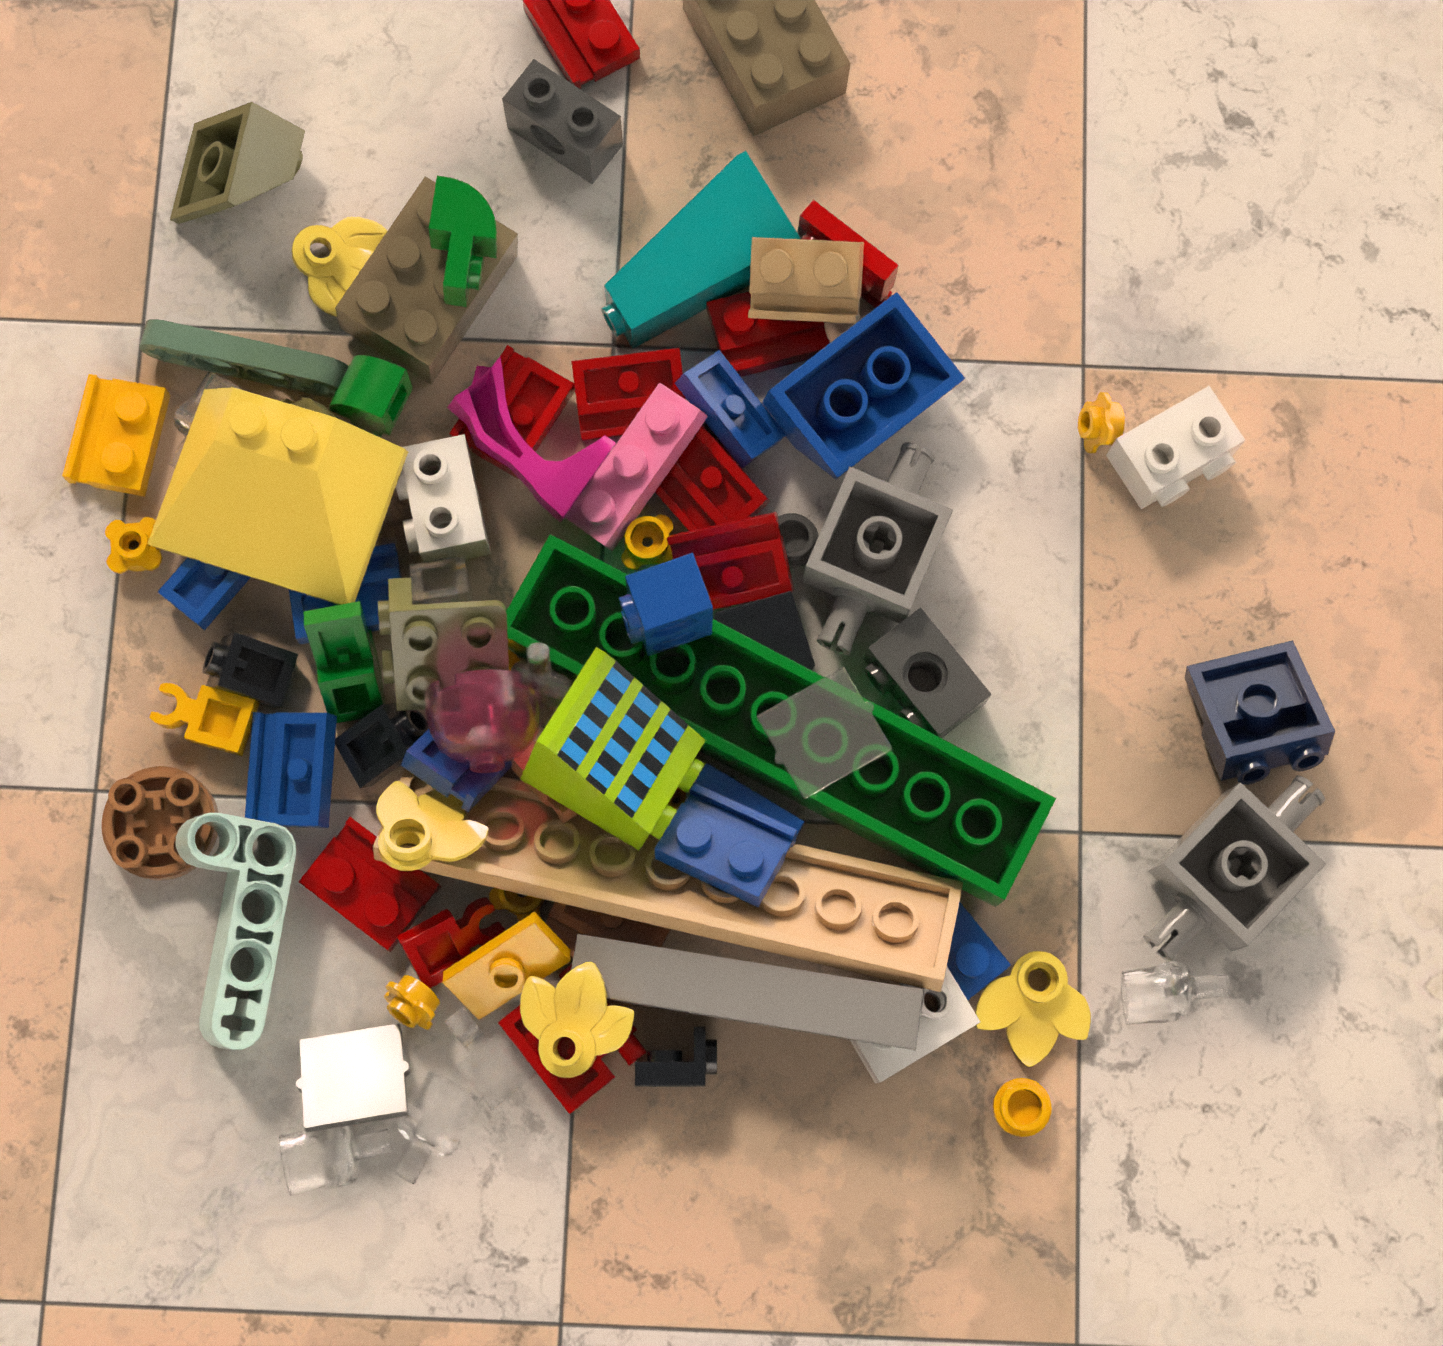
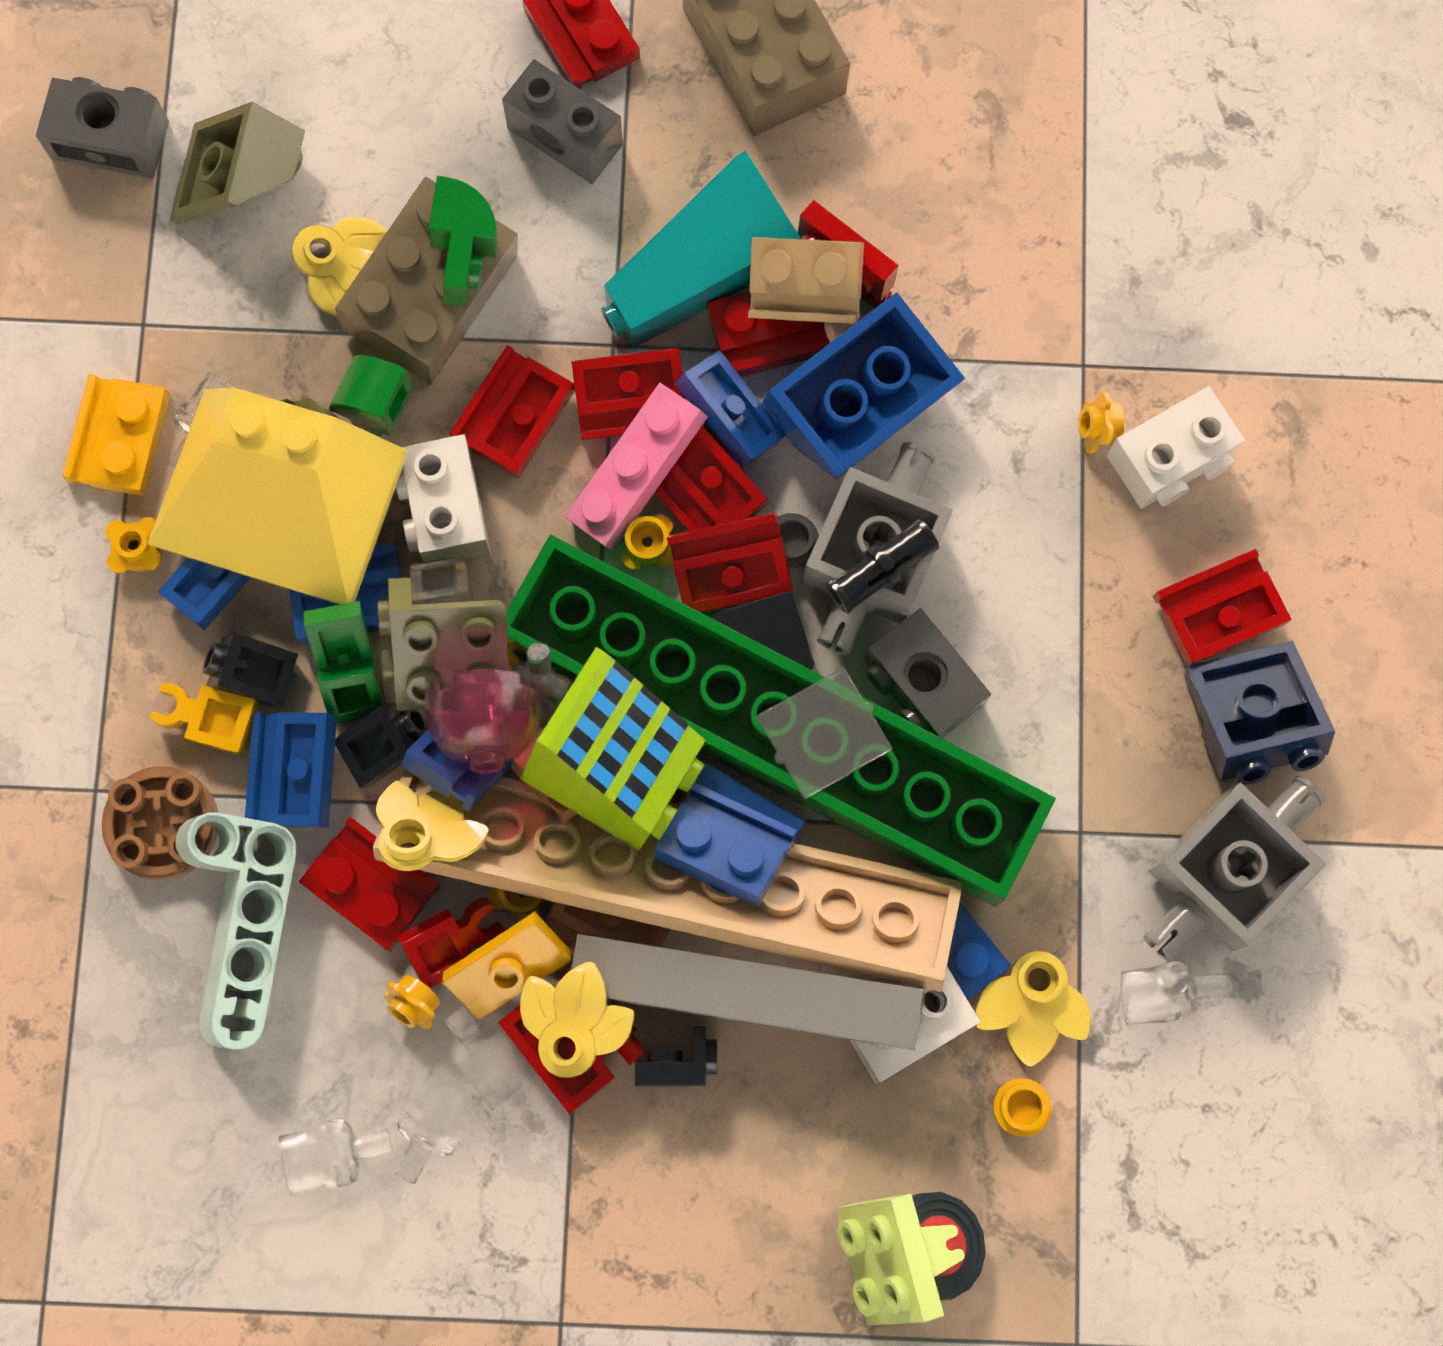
sand green beam [139,319,349,398] -> none
piece [296,1023,411,1133] -> none
dark pink animal [447,357,616,523] -> none
blue brick [619,553,713,656] -> none
none -> dark grey brick [35,77,169,179]
none -> black pin [826,519,940,614]
none -> yellowish green plate [836,1192,986,1326]
none -> red plate [1152,549,1292,666]

